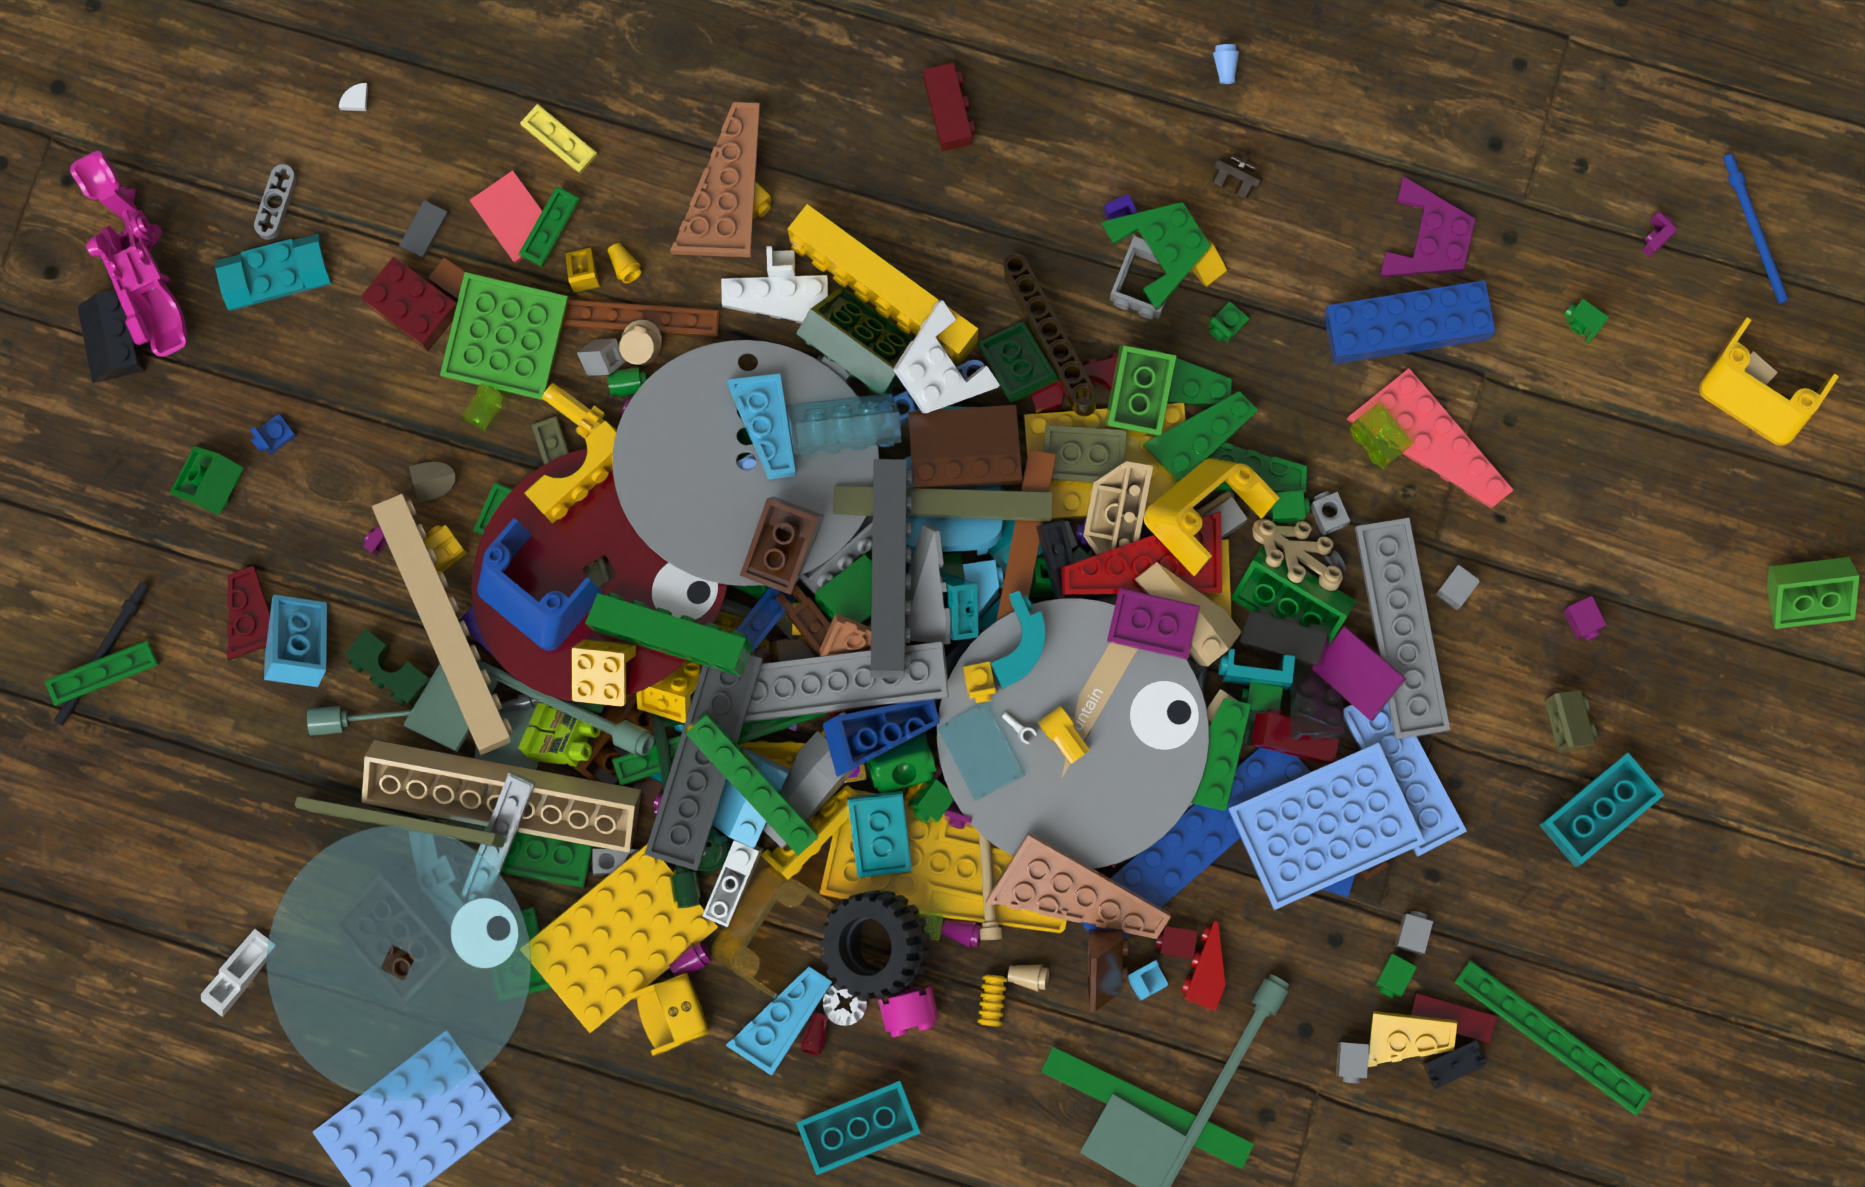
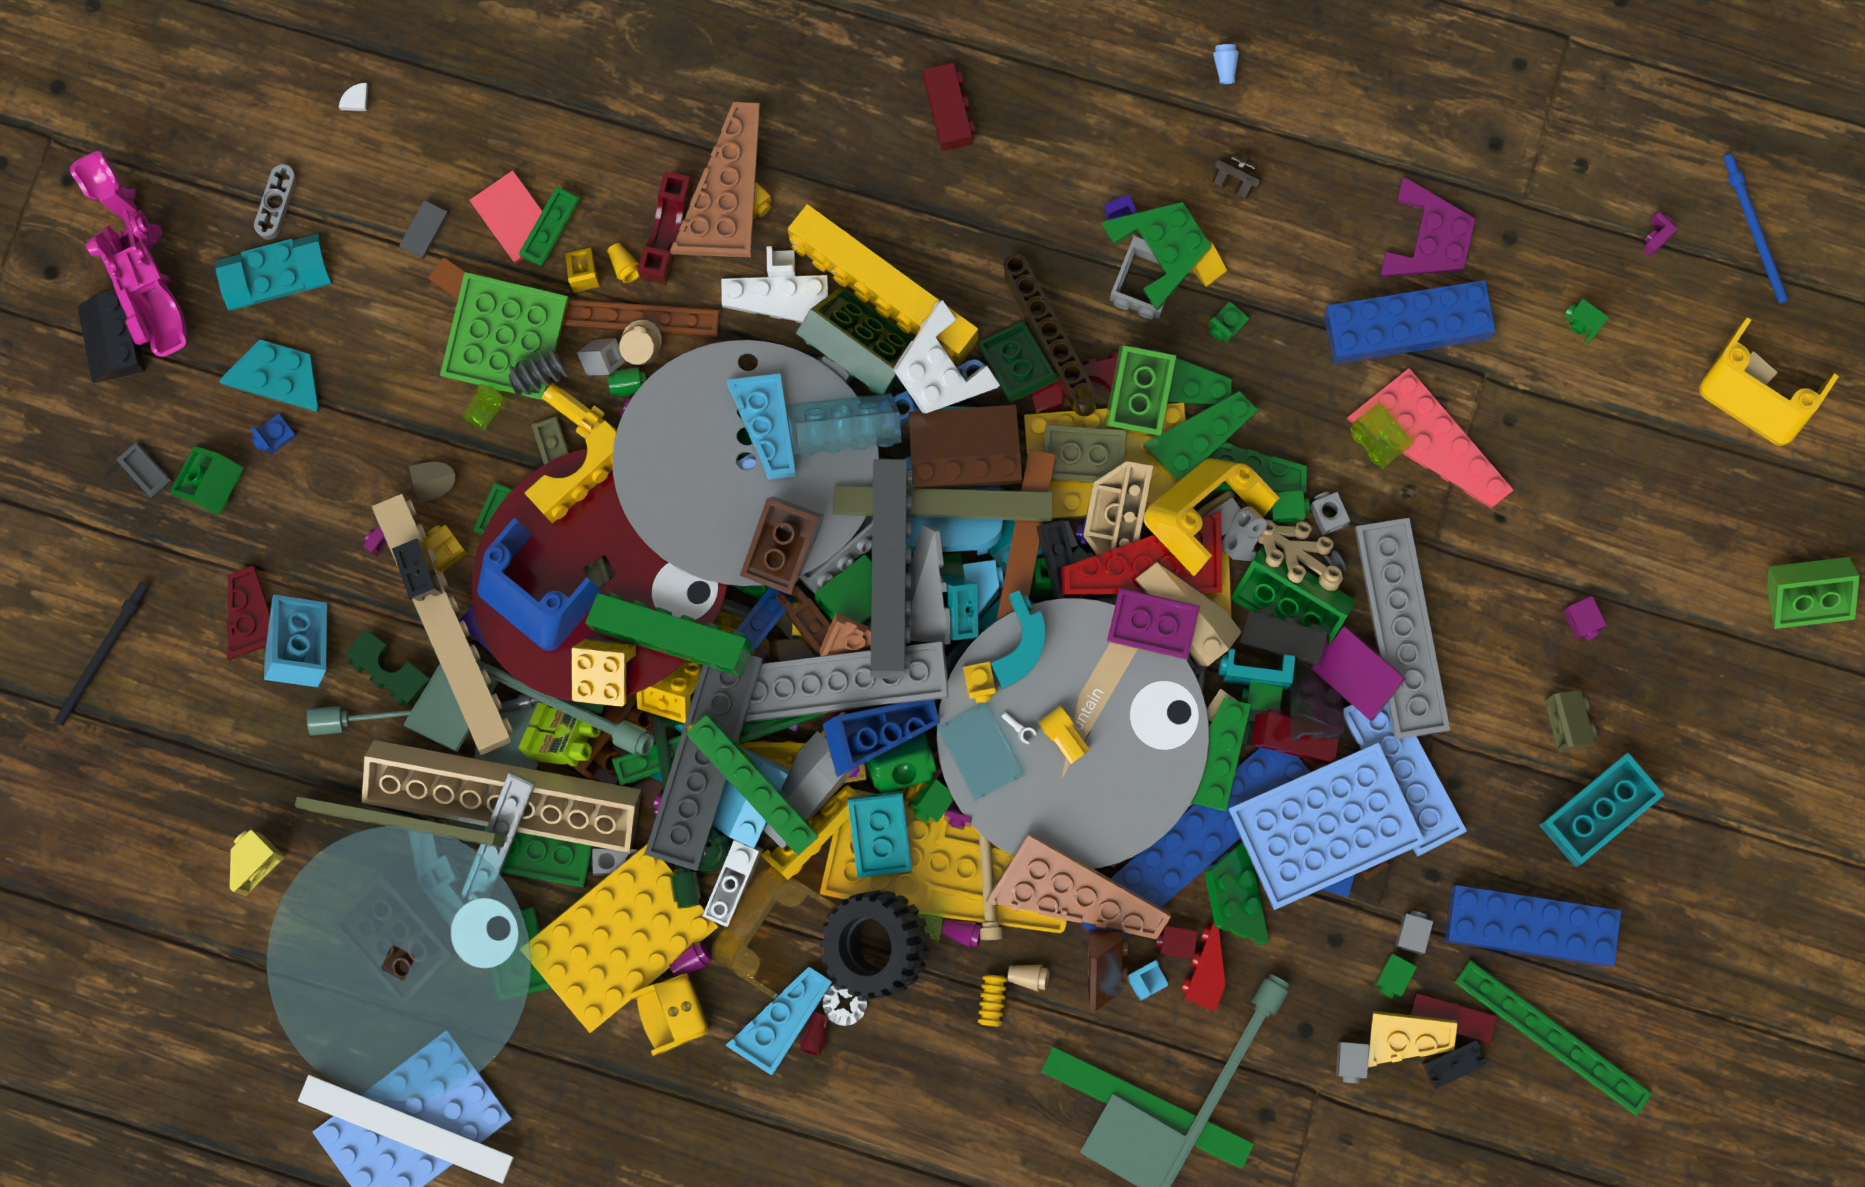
green tile [44,640,158,706] -> none
white slope [201,929,276,1017] -> none
dark red brick [360,256,457,352] -> none
light yellow tile [520,104,597,174] -> none
teal brick [796,1081,921,1176] -> none
dark pink brick [878,985,939,1037] -> none
light grey panel [1435,565,1479,610] -> none
none -> dark grey tile [116,442,173,499]
none -> teal wing [220,340,320,413]
none -> light yellow slope [230,830,285,896]
none -> white tile [298,1075,514,1184]
none -> black hinge [392,538,443,601]
none -> dark grey piece [508,347,569,399]
none -> dark red arch [637,171,693,285]
none -> green wing [1204,841,1269,946]
none -> light grey leg [1221,506,1267,561]
none -> blue brick [1444,885,1621,967]

